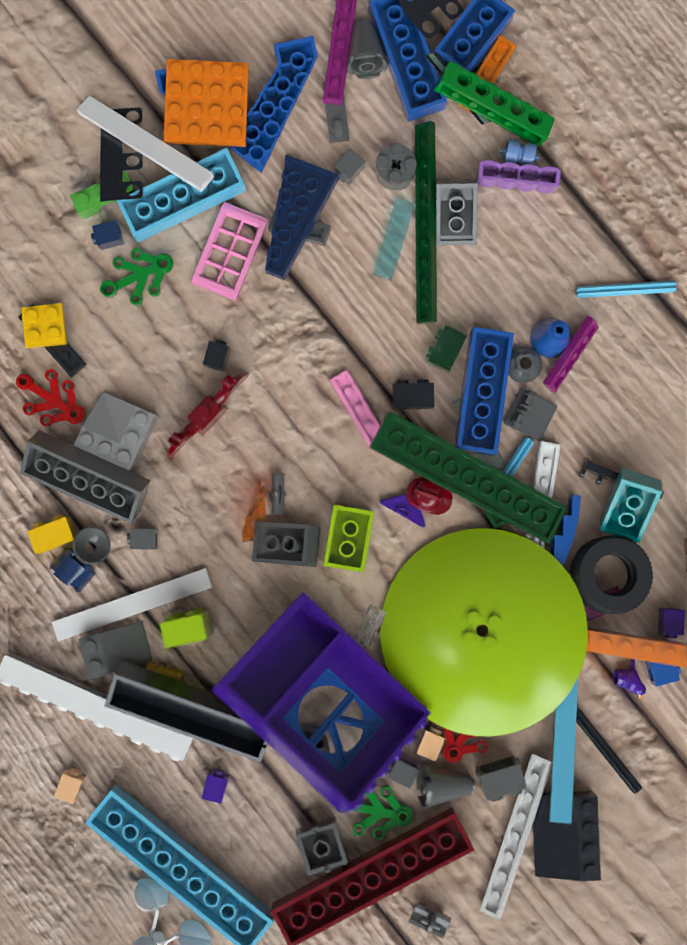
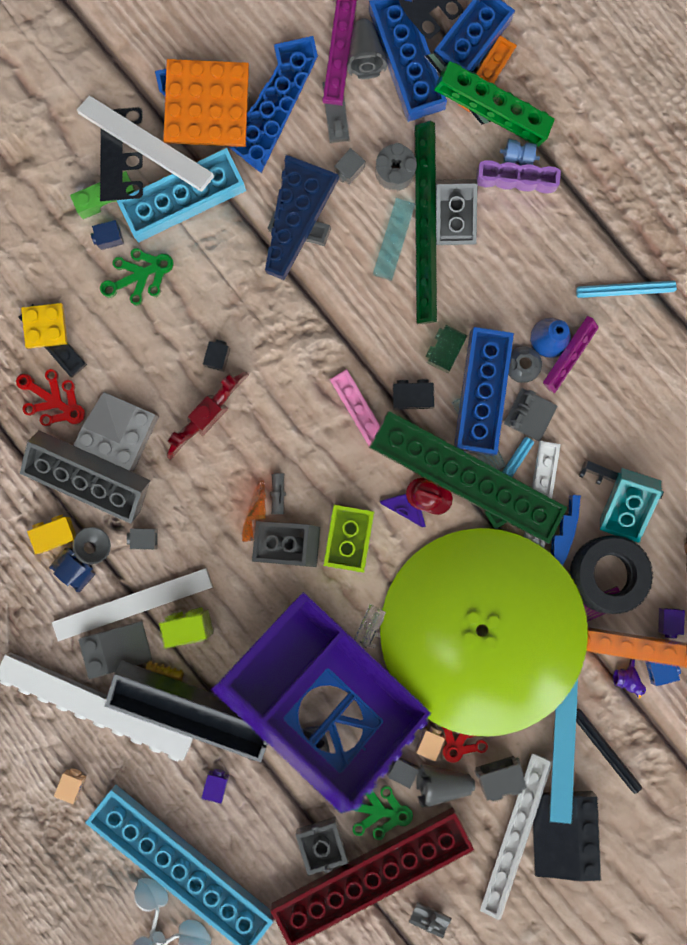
bright pink piece [191,202,269,301] -> none

